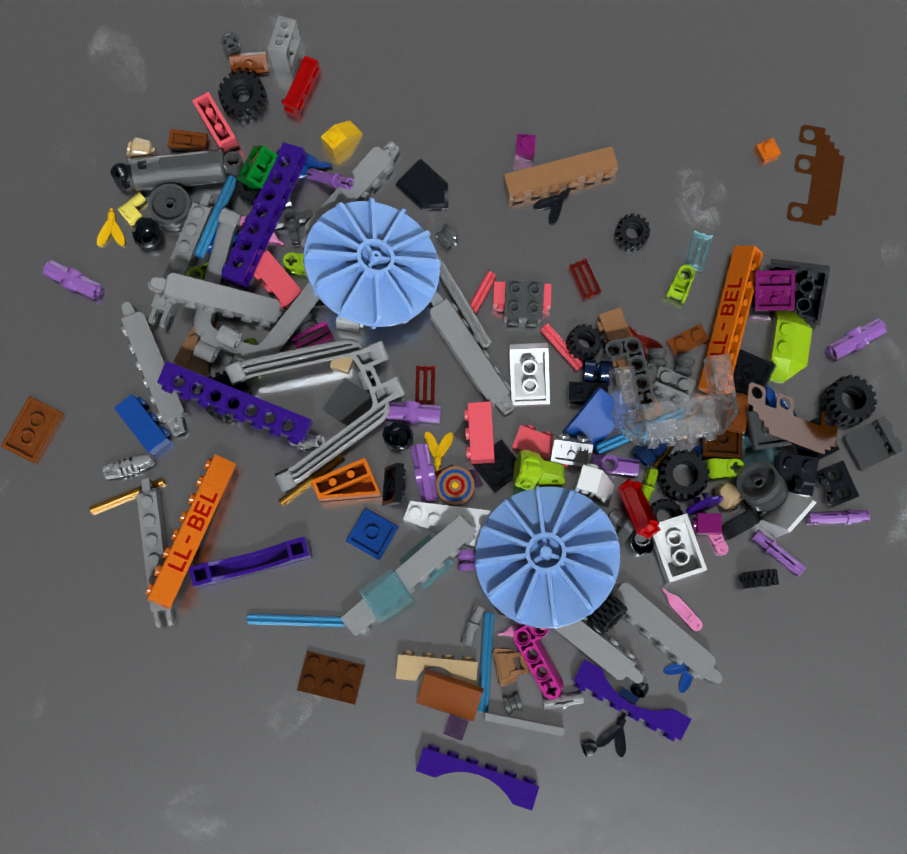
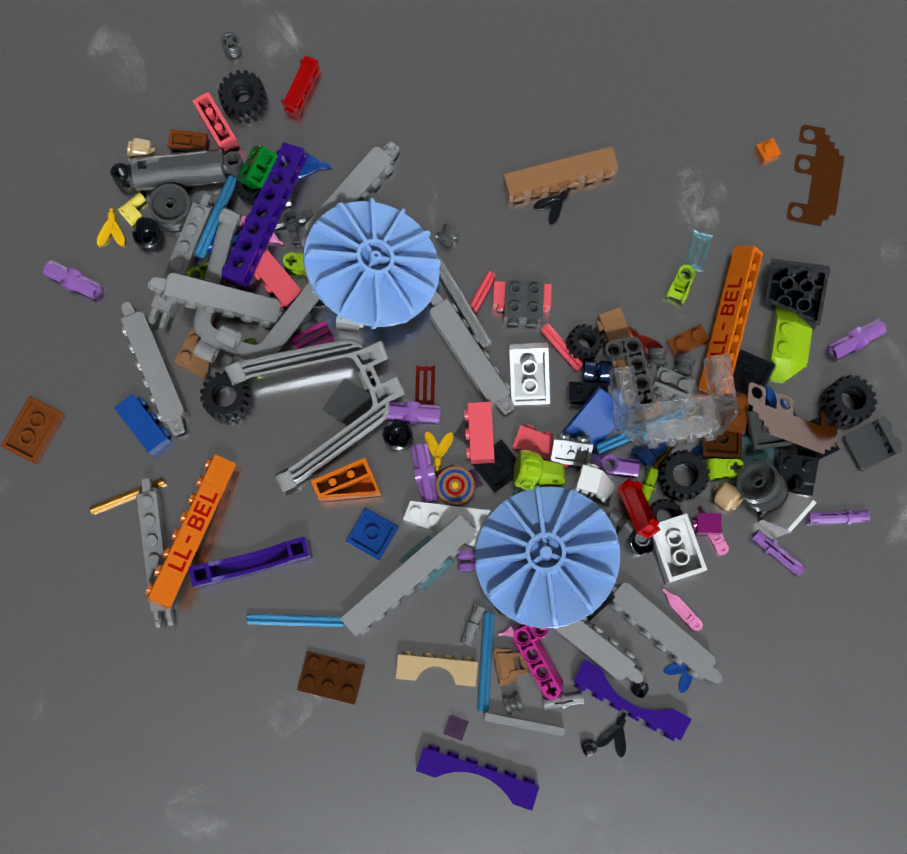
light grey hinge [103,454,154,480] -> none
dark purple brick [157,361,313,445] -> none
dark orange plate [229,52,269,75] -> none
light grey window [267,16,302,74] -> none
pearl gold bar [278,453,345,506] -> none
light grey pin [289,433,325,449] -> none
medium lavender pin [307,168,354,190] -> none
yellow slope [321,120,362,158] -> none
tan tile [330,357,353,374] -> none
clear light blue tile [359,568,414,624] -> none
black hinge [382,463,406,506] -> none
black tile [395,159,449,210] -> none
dark orange tile [416,669,484,721] -> none
magenta brick [515,134,536,161] -> none
clear red tile [569,258,601,300] -> none
black tyre [590,596,628,634] -> none
black tyre [615,213,650,250] -> none
dark blue tile [617,686,639,705] -> none
dark purple piece [686,493,724,515] -> none
black tyre [722,508,760,540] -> none
black tyre [741,569,779,589] -> none
magenta slope [755,270,795,311] -> none
black brick [817,461,859,507] -> none

